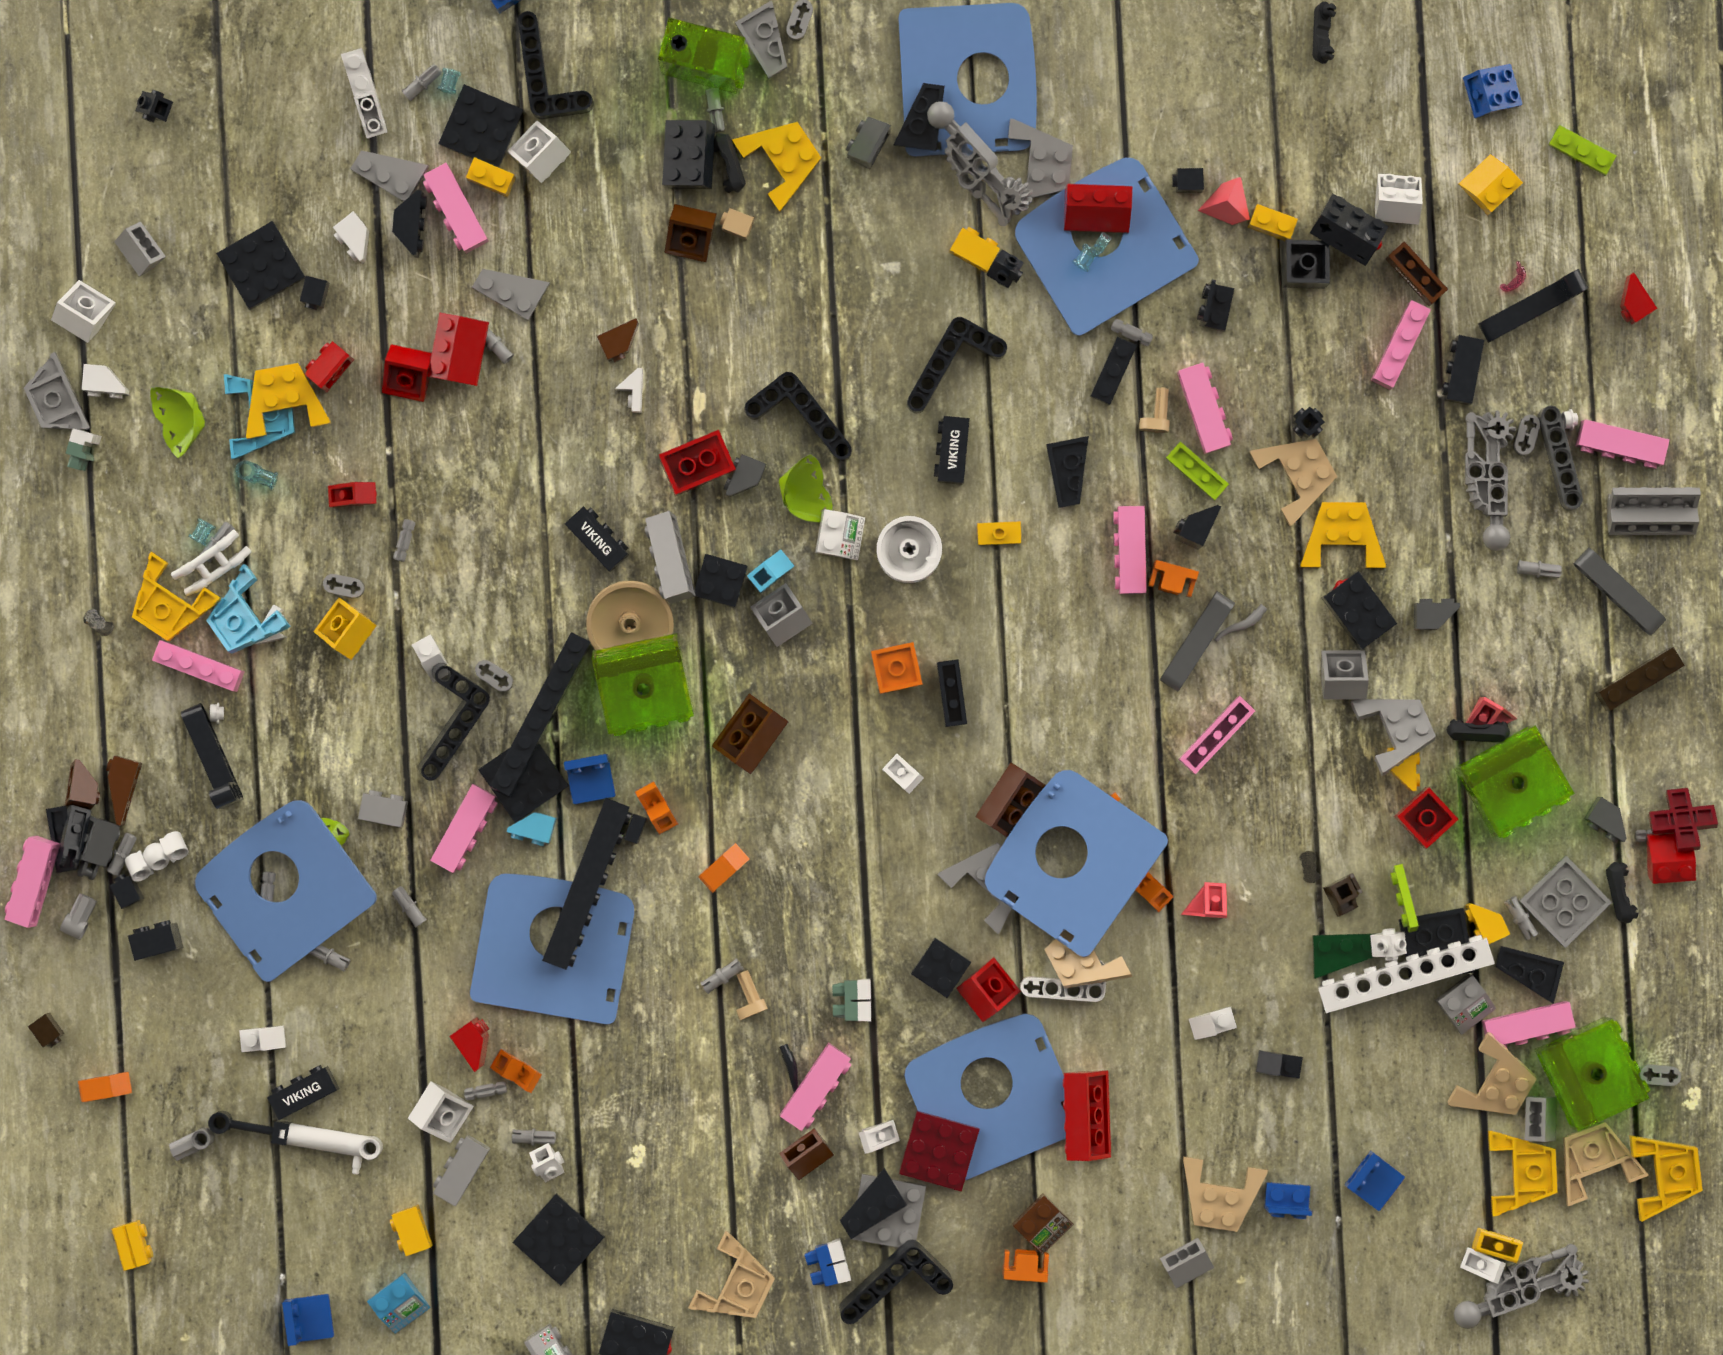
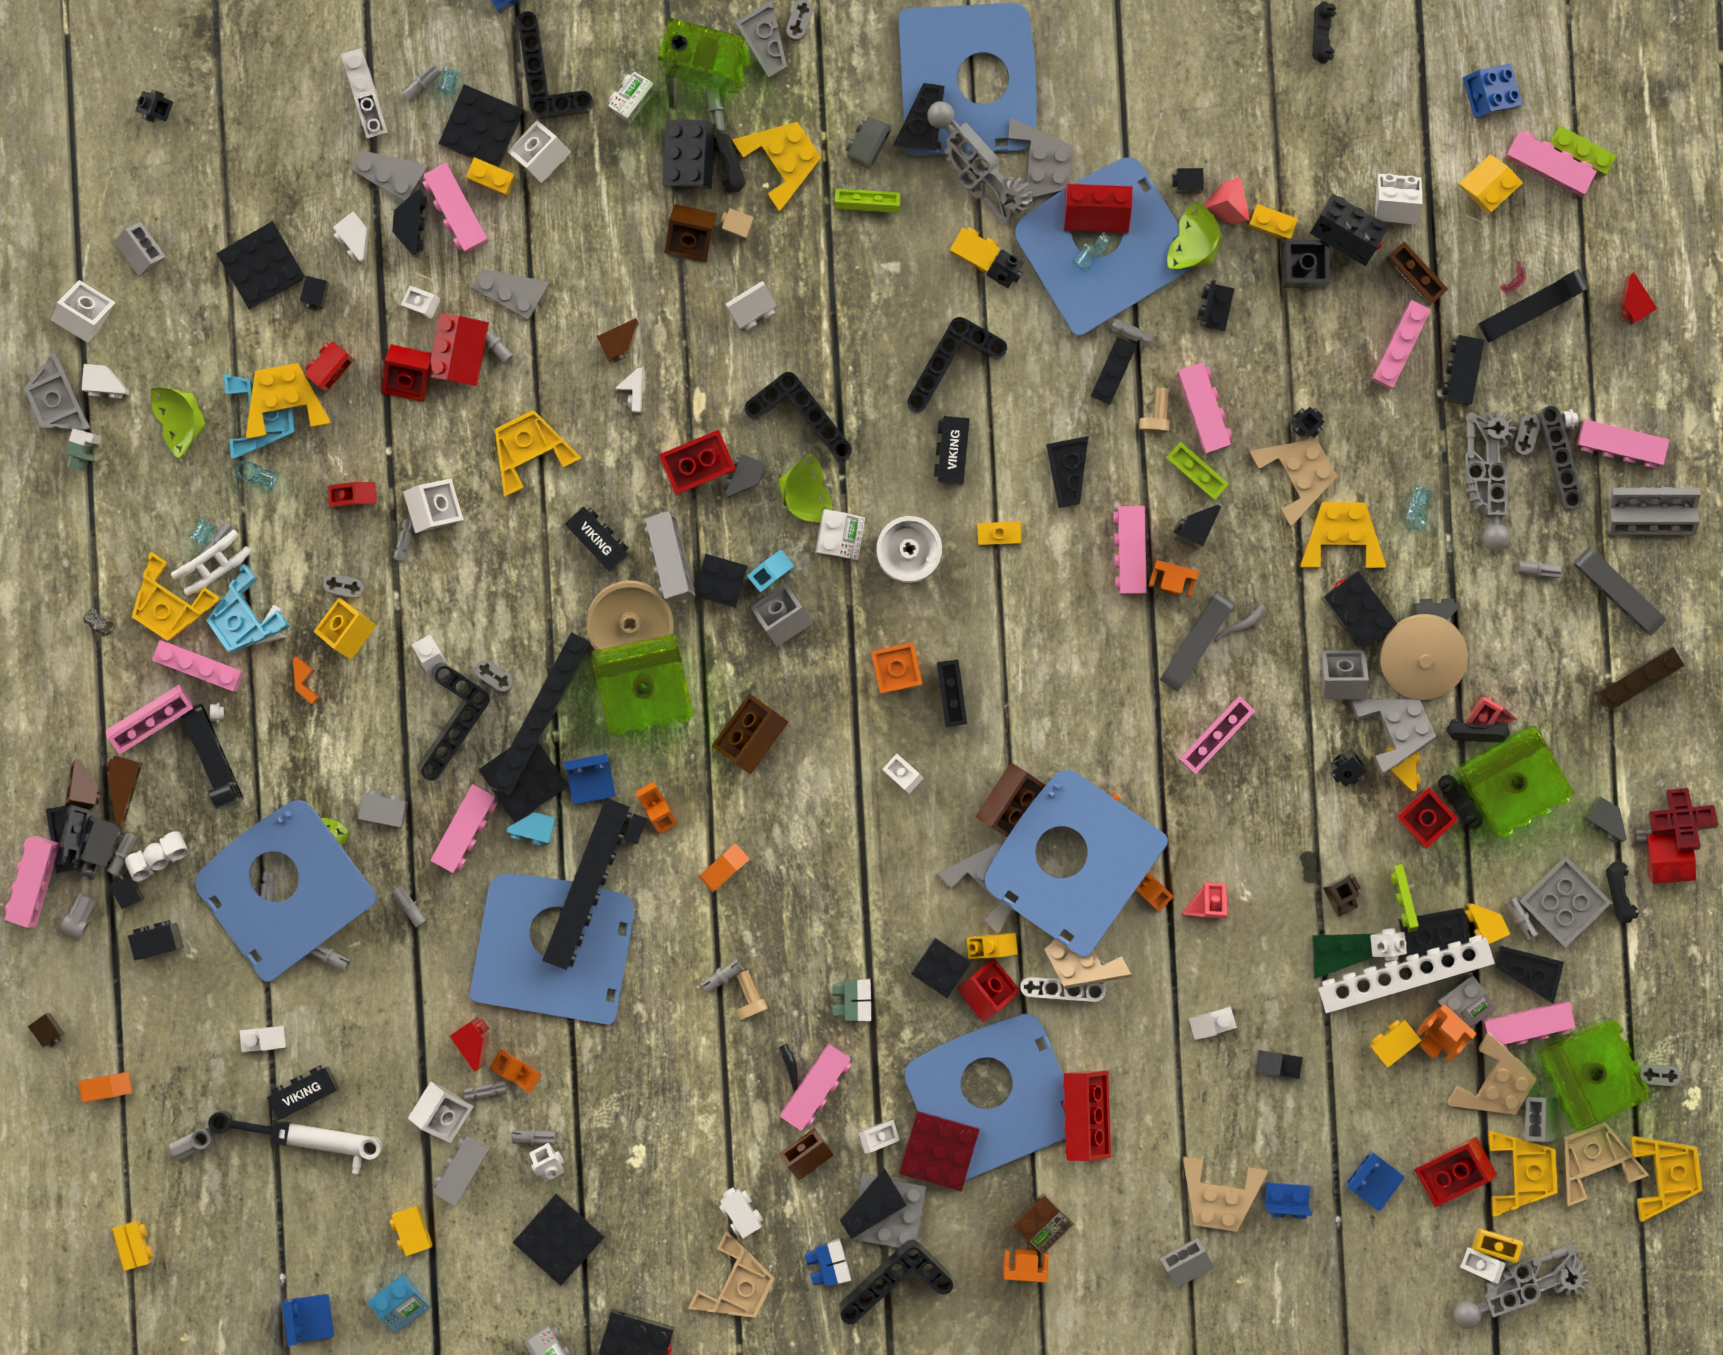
none -> bright pink brick [106,684,193,755]
none -> orange slope [293,656,320,704]
none -> white slope [401,286,440,318]
none -> white slope [403,479,464,533]
none -> yellow wing [495,410,582,497]
none -> white slope [608,72,656,125]
none -> white brick [719,1187,763,1238]
none -> white slope [726,281,777,331]
none -> lime plate [834,188,900,213]
none -> yellow slope [966,933,1018,959]
none -> lime piece [1167,202,1223,269]
none -> black brick [1331,749,1366,787]
none -> yellow brick [1369,1019,1422,1068]
none -> tan dish [1380,614,1468,700]
none -> clear light blue connector [1406,485,1433,531]
none -> red slope [1414,1137,1497,1208]
none -> orange panel [1416,1004,1476,1062]
none -> black piece [1438,775,1483,829]
none -> bright pink brick [1504,131,1597,197]

